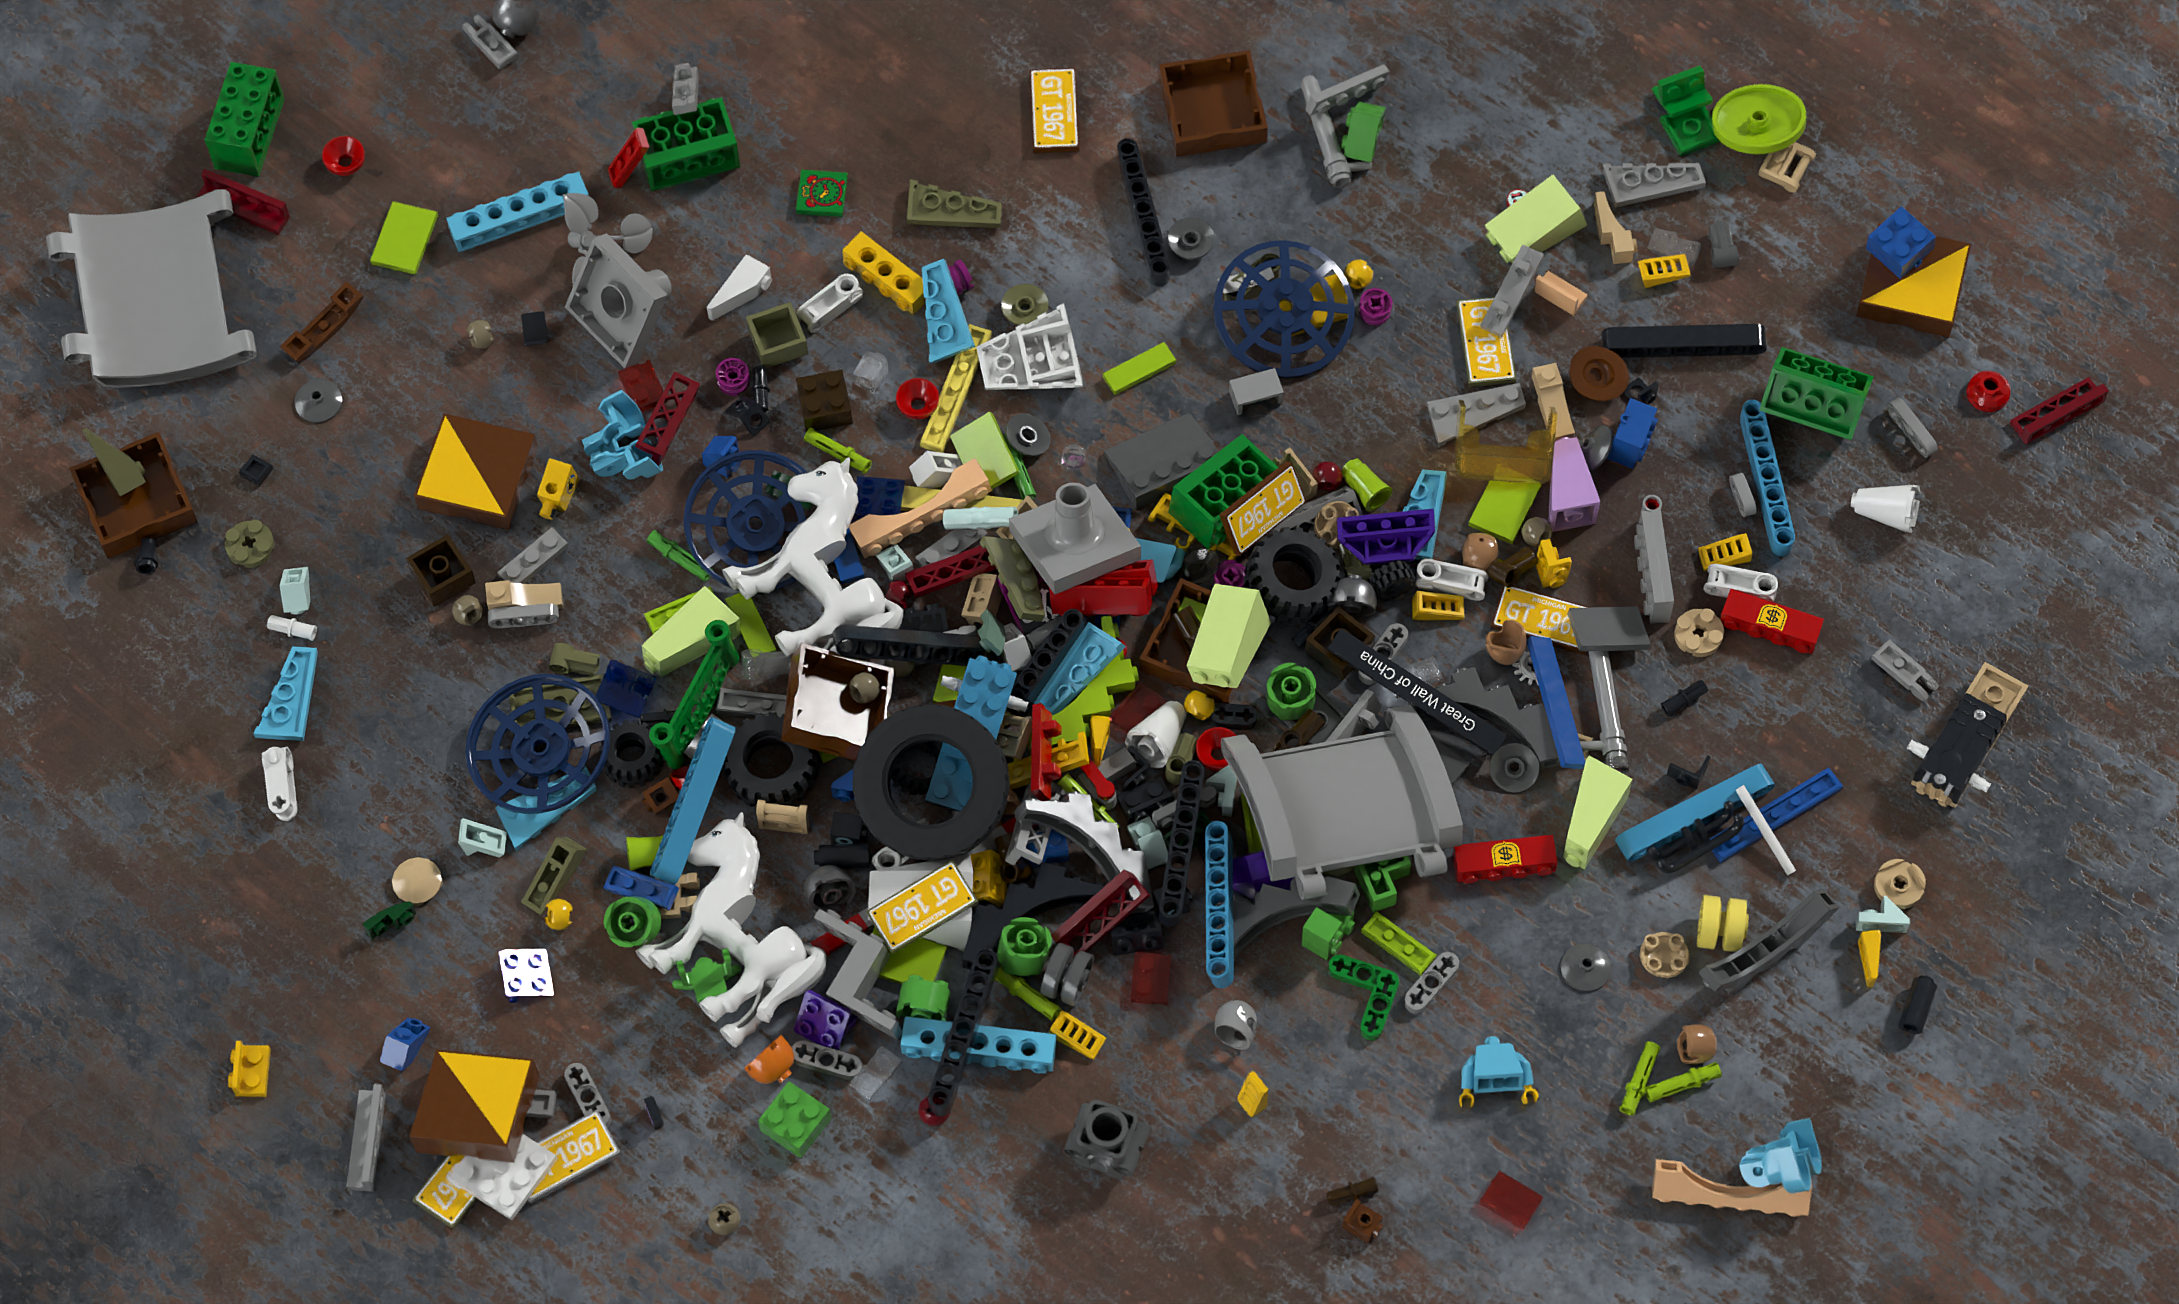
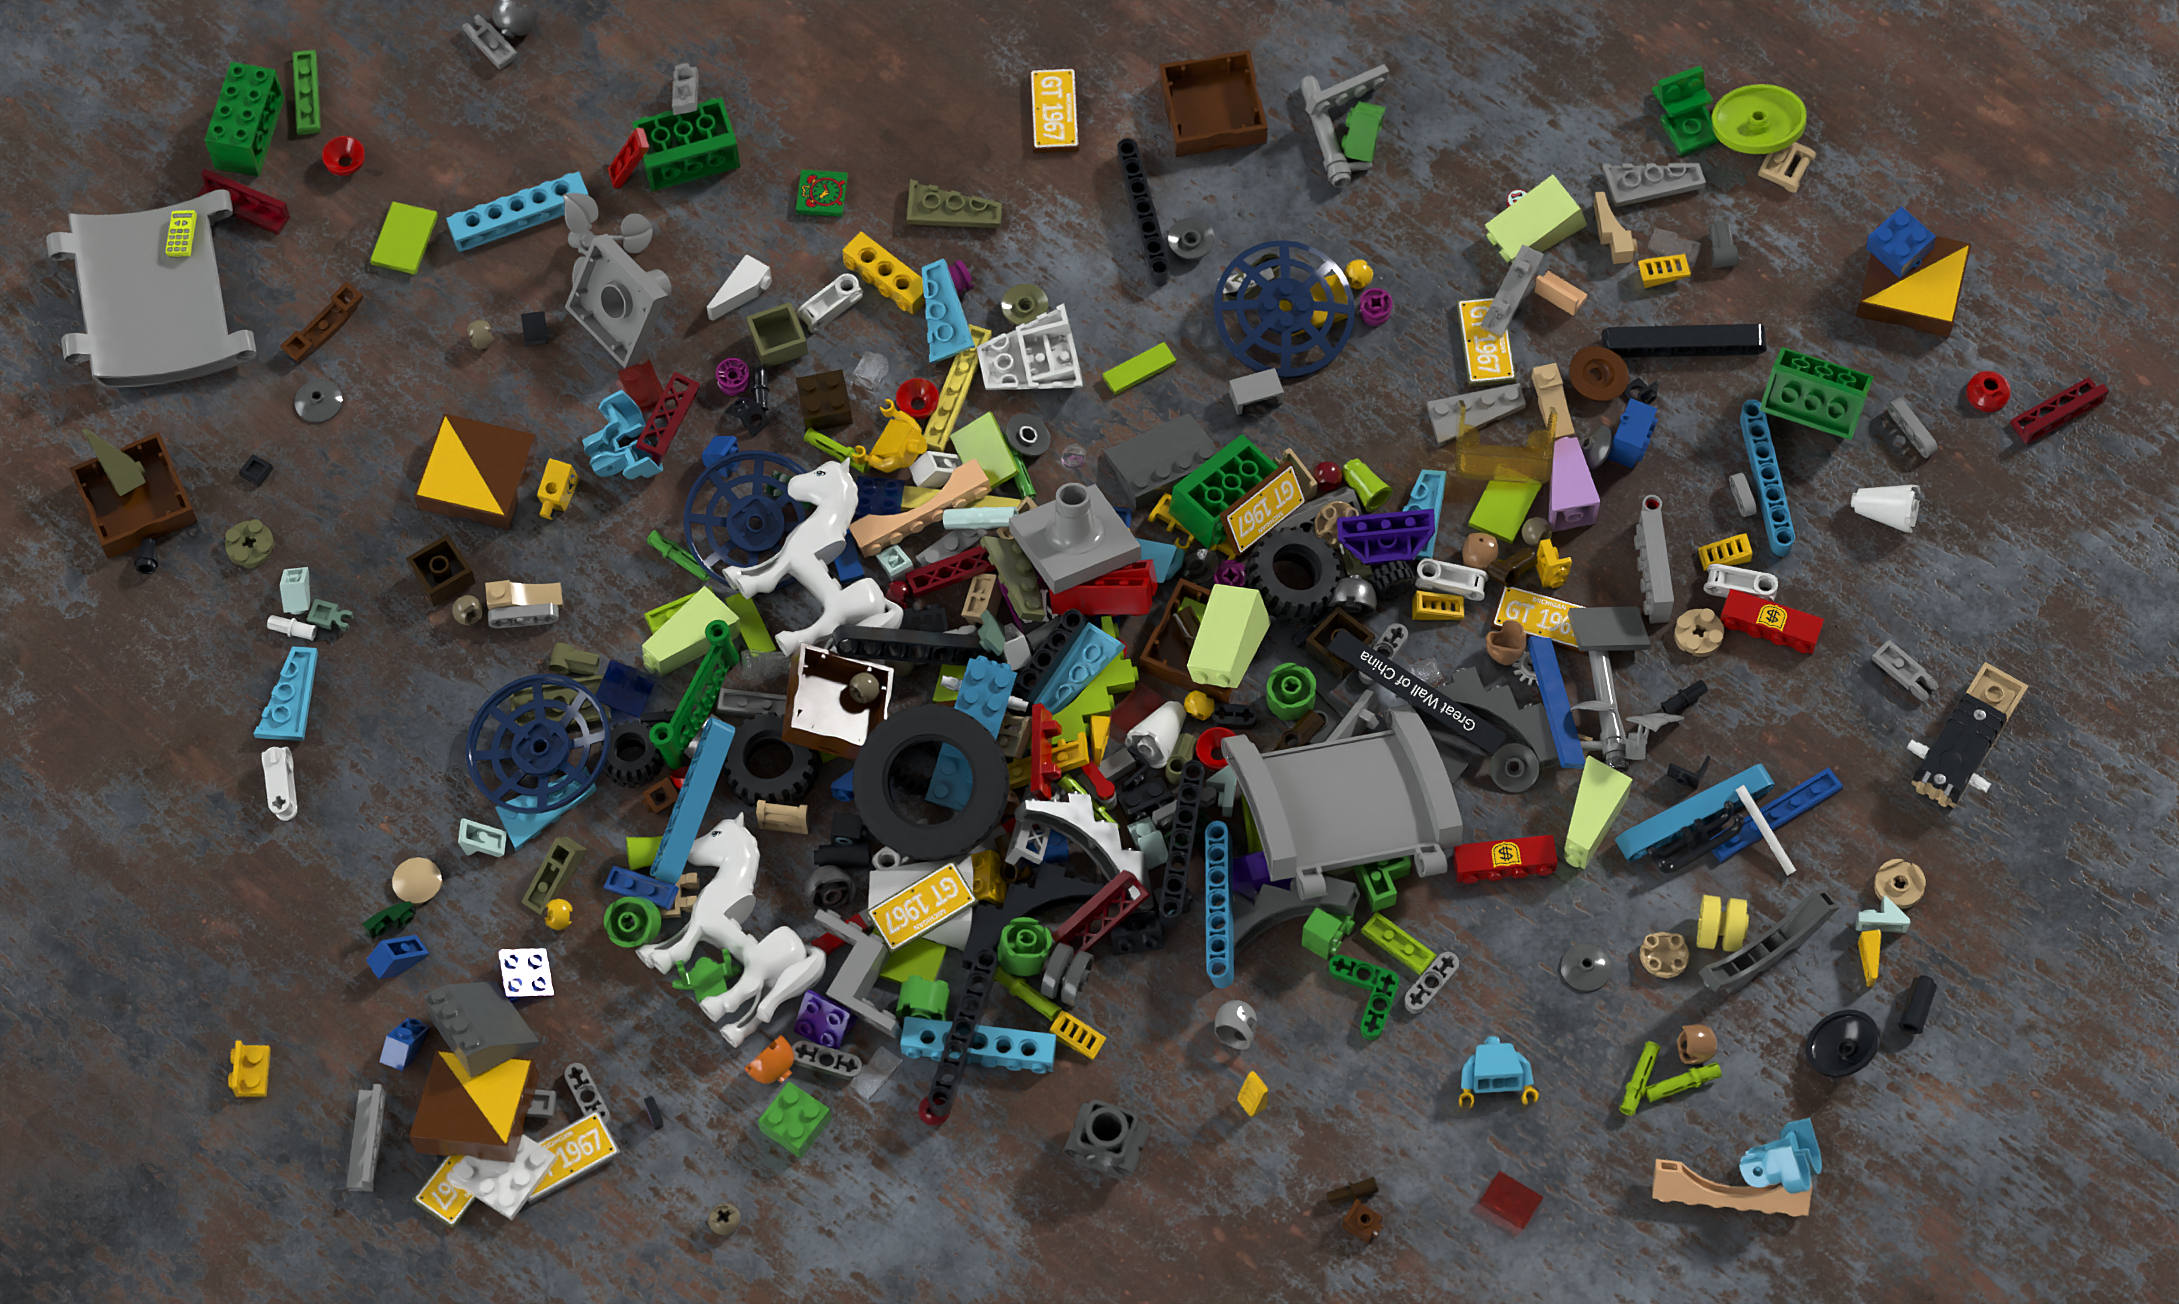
light grey plate [497,528,569,584] -> none
clear red plate [1131,952,1171,1005] -> none
none -> neon yellow tile [165,210,197,257]
none -> bright green tile [292,50,321,135]
none -> sand green plate [307,599,354,631]
none -> blue slope [366,935,429,979]
none -> dark grey slope [423,981,540,1078]
none -> yellow torso [852,399,927,473]
none -> light grey plant [1570,701,1684,760]
none -> black dish [1806,1010,1880,1078]

